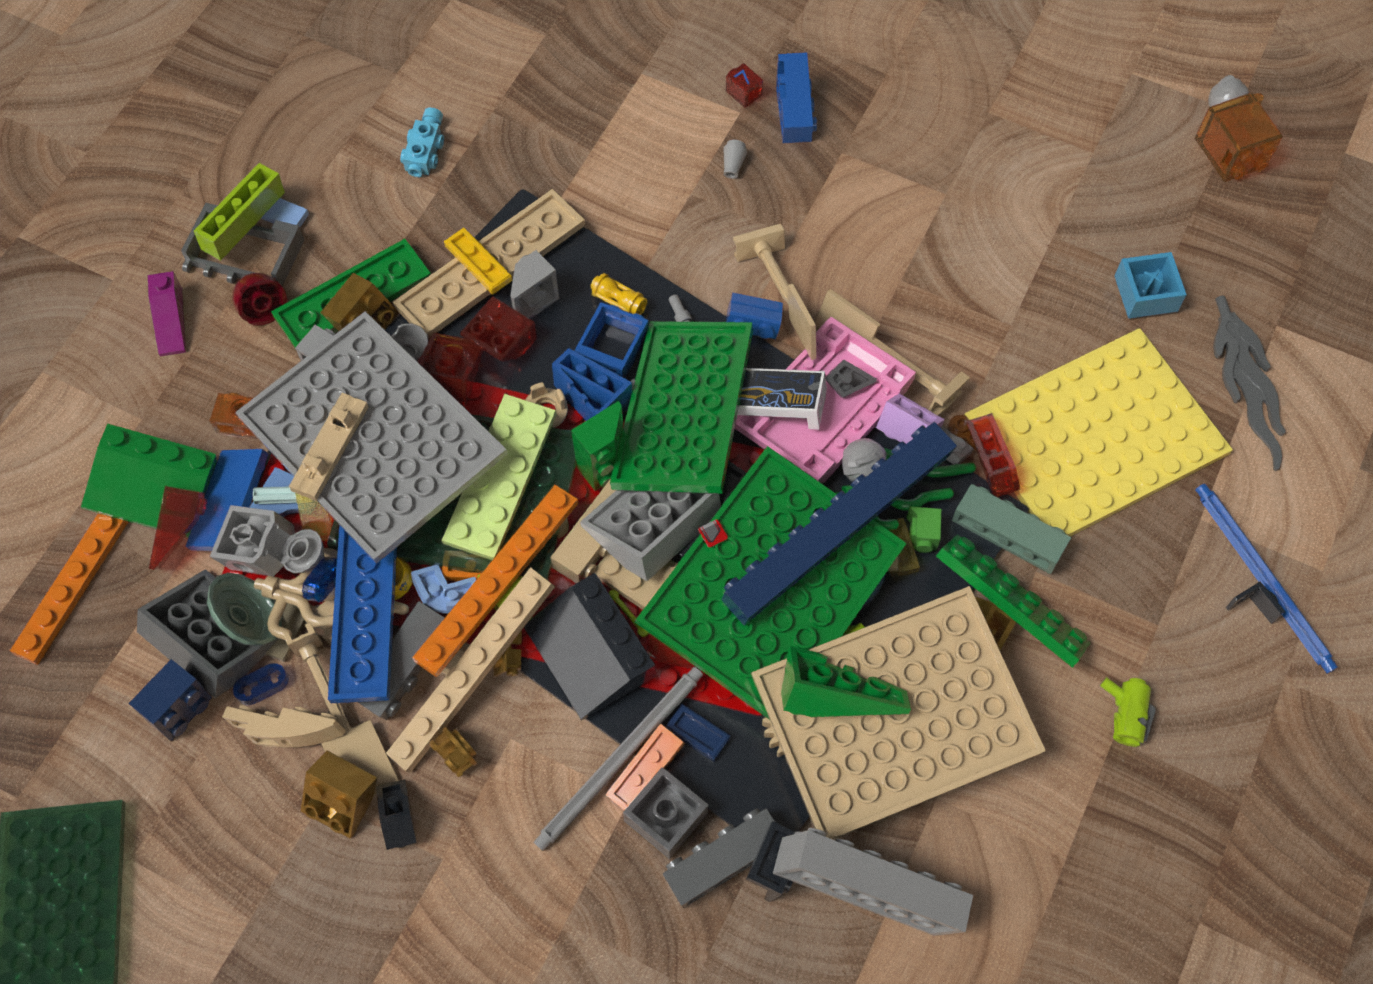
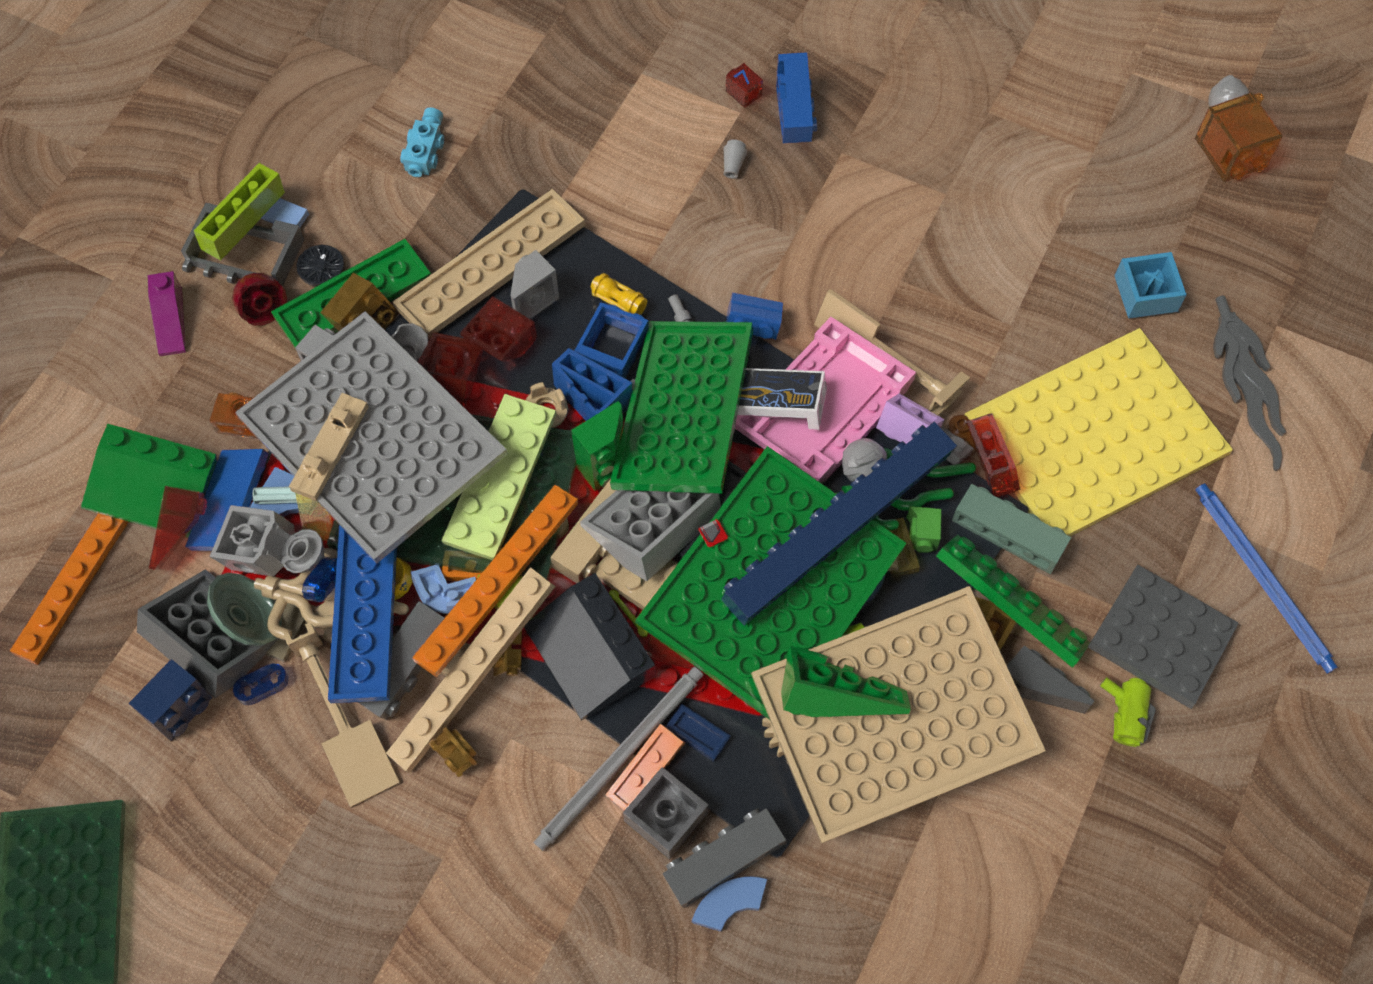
tan slope [222,705,345,748] -> none
pearl gold slope [301,750,377,839] -> none
black slope [376,779,417,850] -> none
yellow tile [444,228,513,295] -> none
tan piece [733,224,816,360] -> none
black bracket [746,821,795,902] -> none
light grey brick [773,828,973,936] -> none
dark grey piece [825,360,877,398] -> none
black bracket [1226,581,1285,624] -> none
none -> black wheel [296,244,345,286]
none -> medium blue tile [692,877,767,932]
none -> dark grey slope [1007,645,1094,714]
none -> dark grey plate [1088,564,1238,709]

